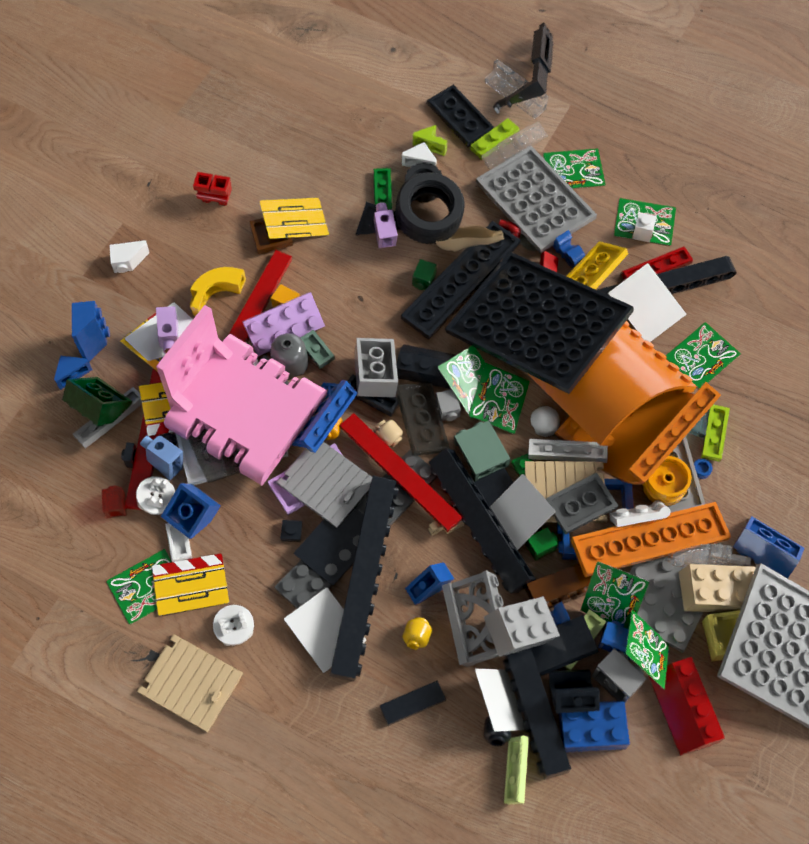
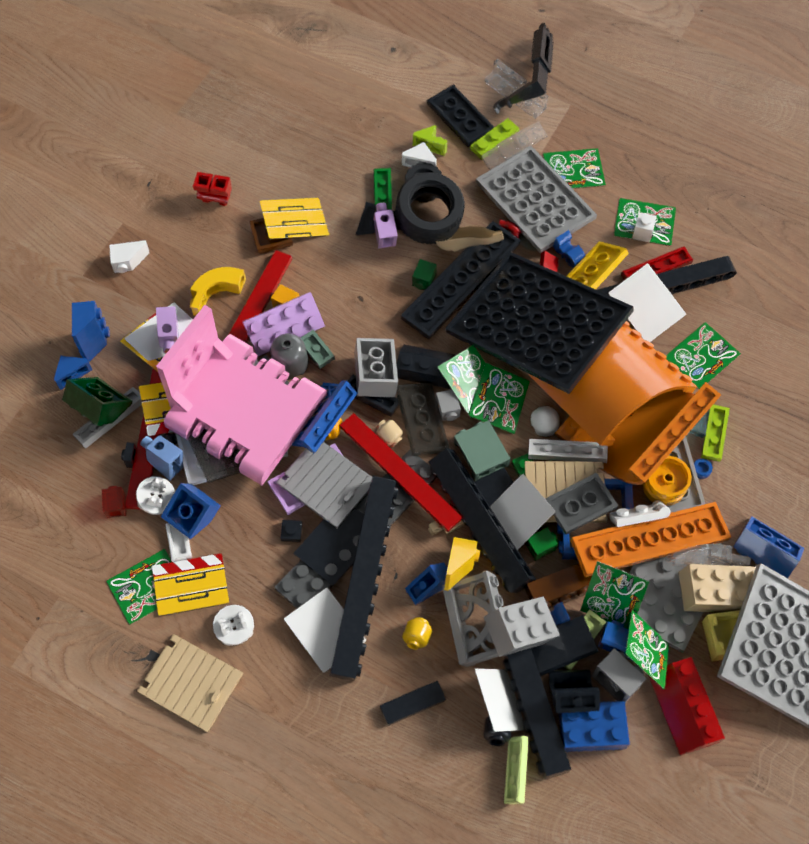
none -> yellow slope [444,537,480,591]

